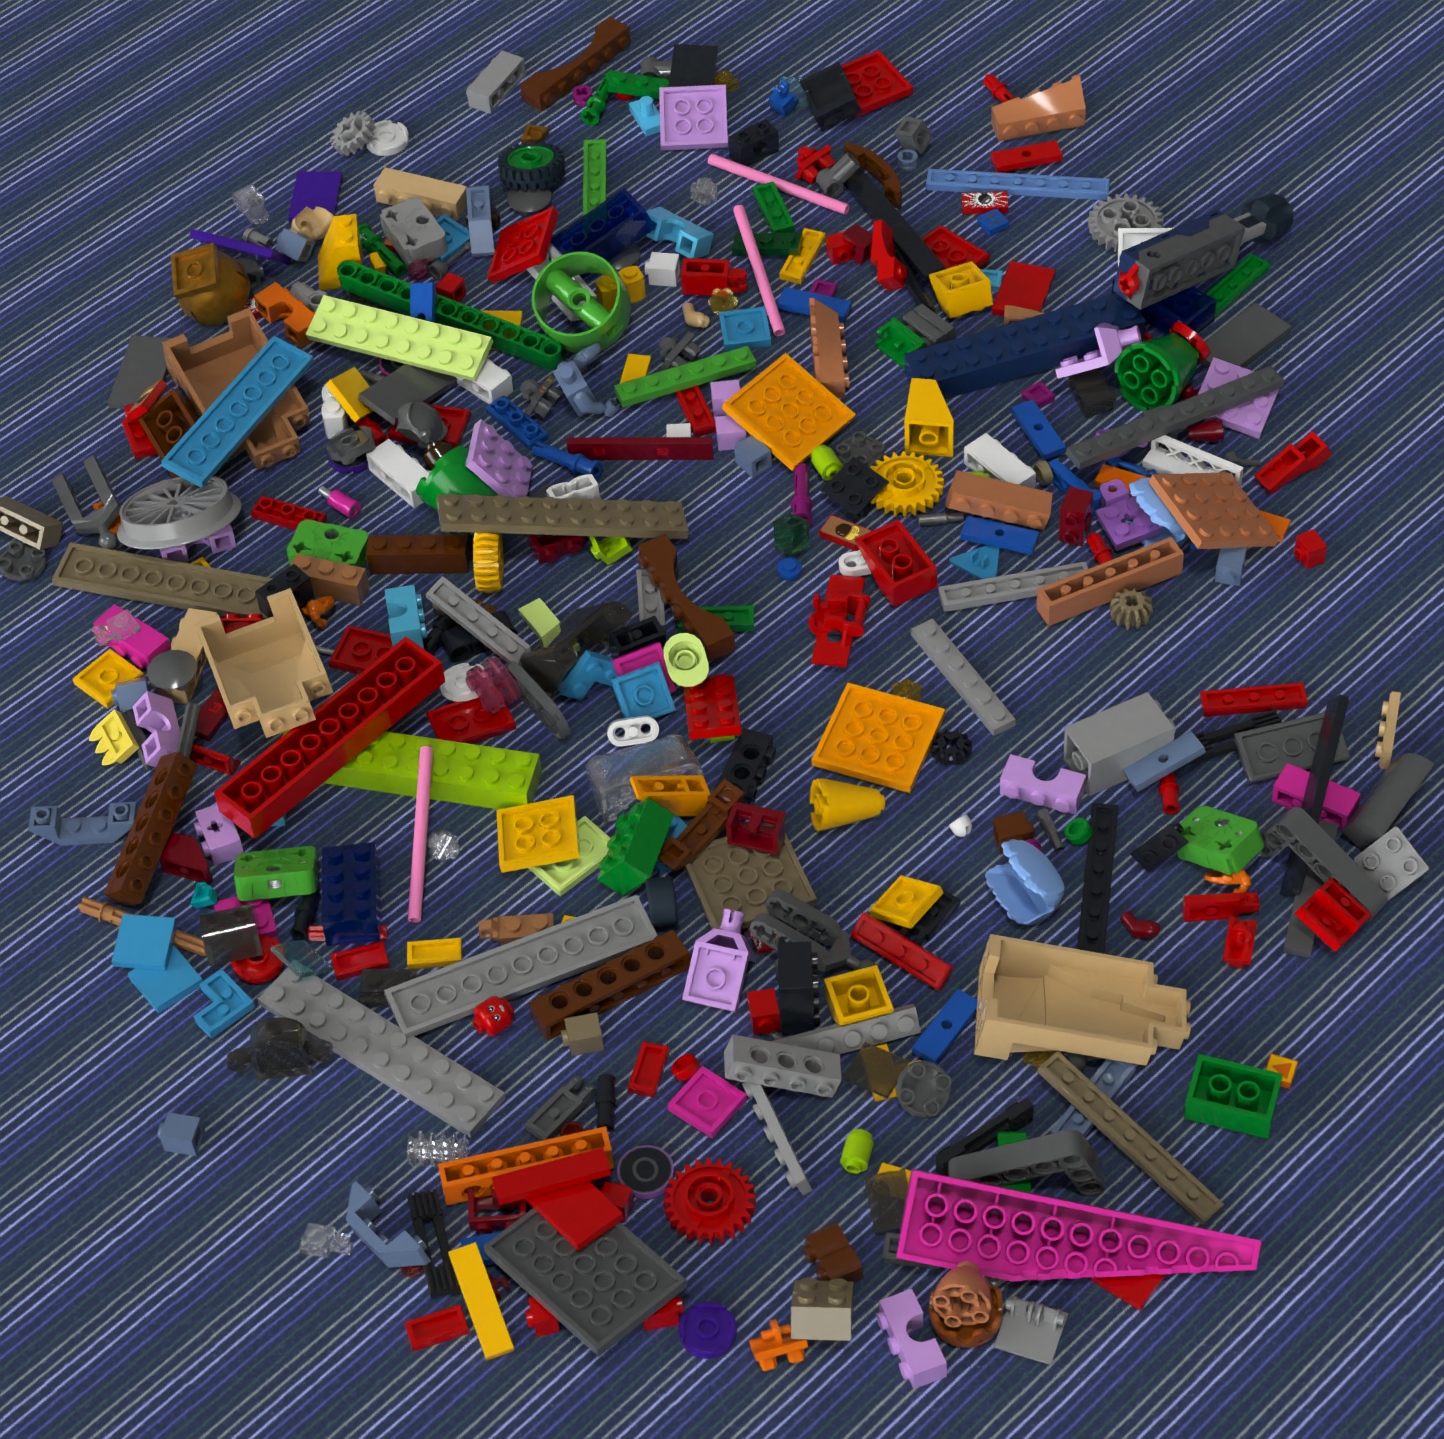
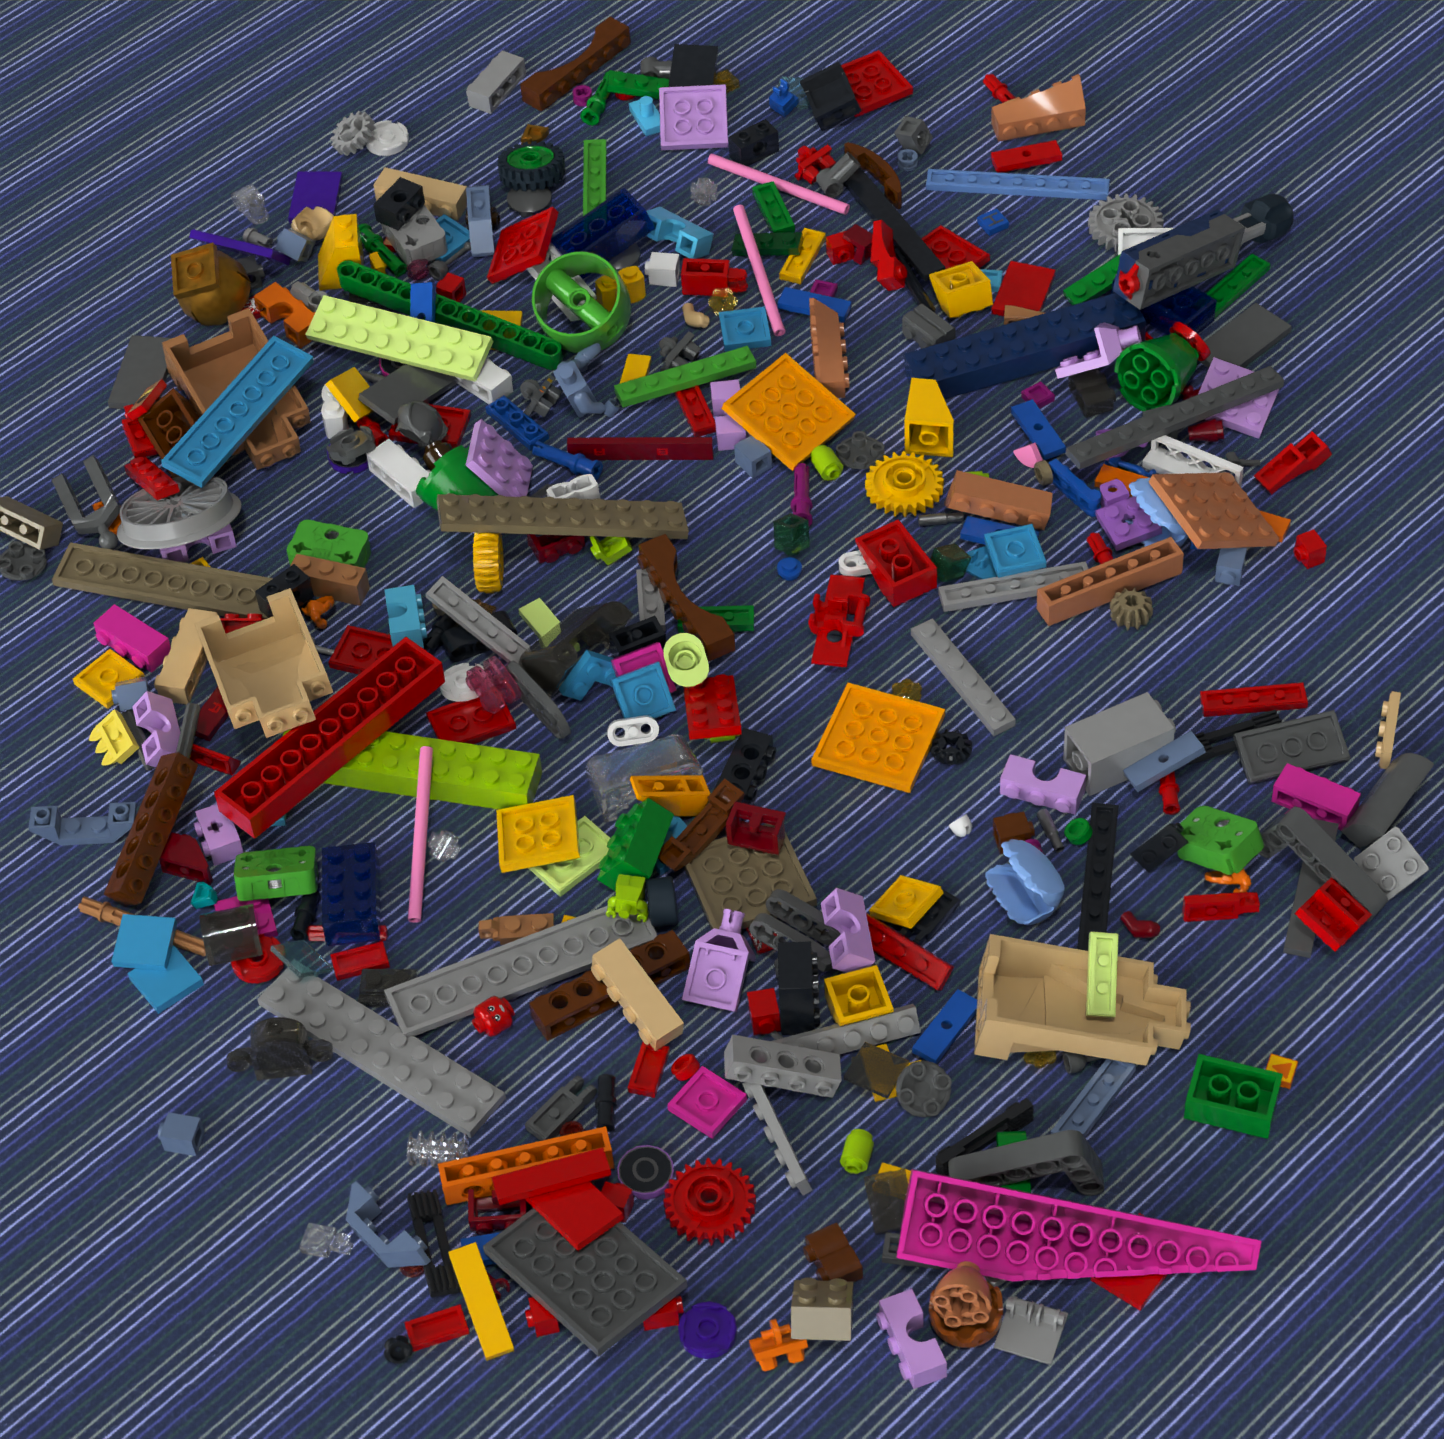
clear plate [92,609,141,646] -> none
dark grey dish [147,650,198,691] -> none
dark azure plate [193,968,255,1039] -> none
red tile [250,495,328,531] -> none
dark pink piece [318,486,361,519] -> none
reddish brown slope [366,533,472,575] -> none
yellow tile [407,938,462,969] -> none
dark tan brick [561,1012,604,1057] -> none
white tile [666,423,691,437] -> none
yellow cone [810,778,885,831] -> none
tile [819,515,872,551] -> none
black hinge [820,457,889,517] -> none
green hinge [875,317,926,369] -> none
tile [961,191,1008,215] -> none
white brick [964,433,1036,489] -> none
dark tan tile [1037,1051,1224,1226] -> none
dark red brick [1059,486,1094,547] -> none
red hips [1223,916,1257,969] -> none
black tile [1280,694,1349,897] -> none
none -> red plate [124,457,180,501]
none -> black brick [373,177,425,231]
none -> black plate [384,1335,413,1364]
none -> tan brick [591,938,684,1051]
none -> lime piece [606,874,649,922]
none -> lavender arch [821,888,875,973]
none -> clear green brick [930,543,972,582]
none -> dark azure plate [984,524,1047,578]
none -> bright pink tile [1013,443,1043,468]
none -> green plate [1063,254,1121,305]
none -> yellowish green tile [1086,932,1118,1018]

